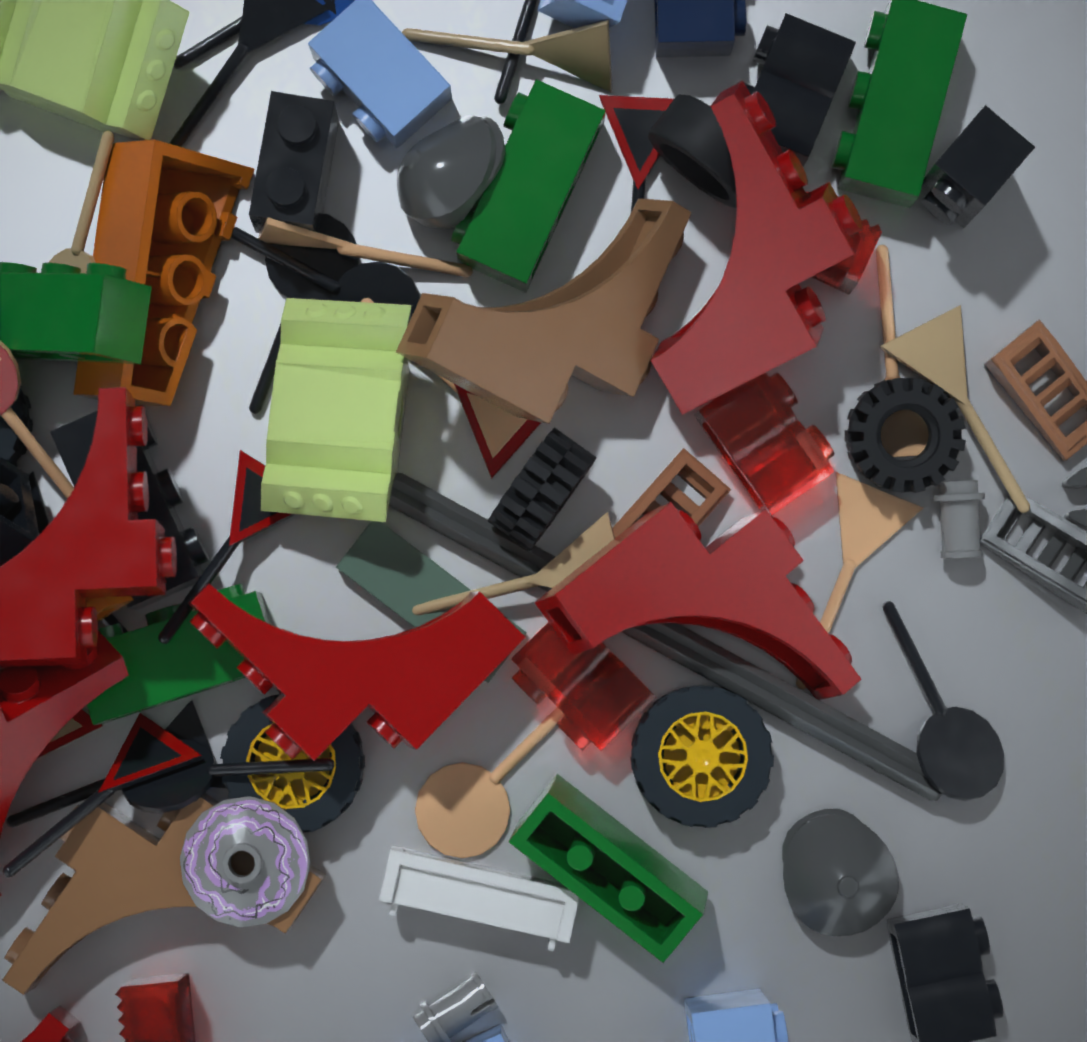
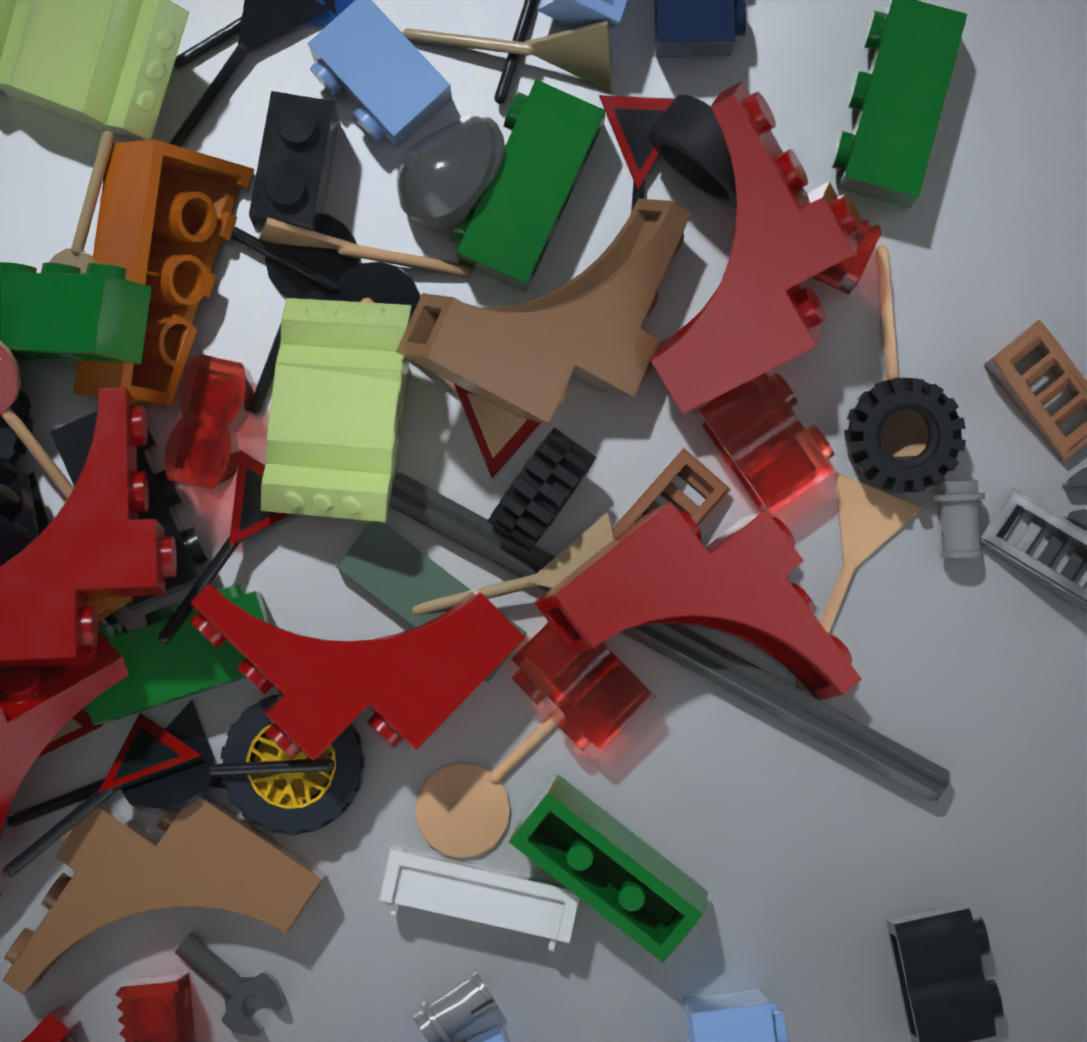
dish [180,796,311,928] -> none
black wheel [630,685,774,828] -> none
black brick [744,13,856,167] -> none
dark grey hat [782,809,899,936] -> none
tan piece [879,305,1030,513] -> none
black piece [882,601,1004,801] -> none
black brick [920,105,1035,228] -> none
none -> clear red brick [165,353,254,495]
none -> dark grey bar [174,933,285,1036]

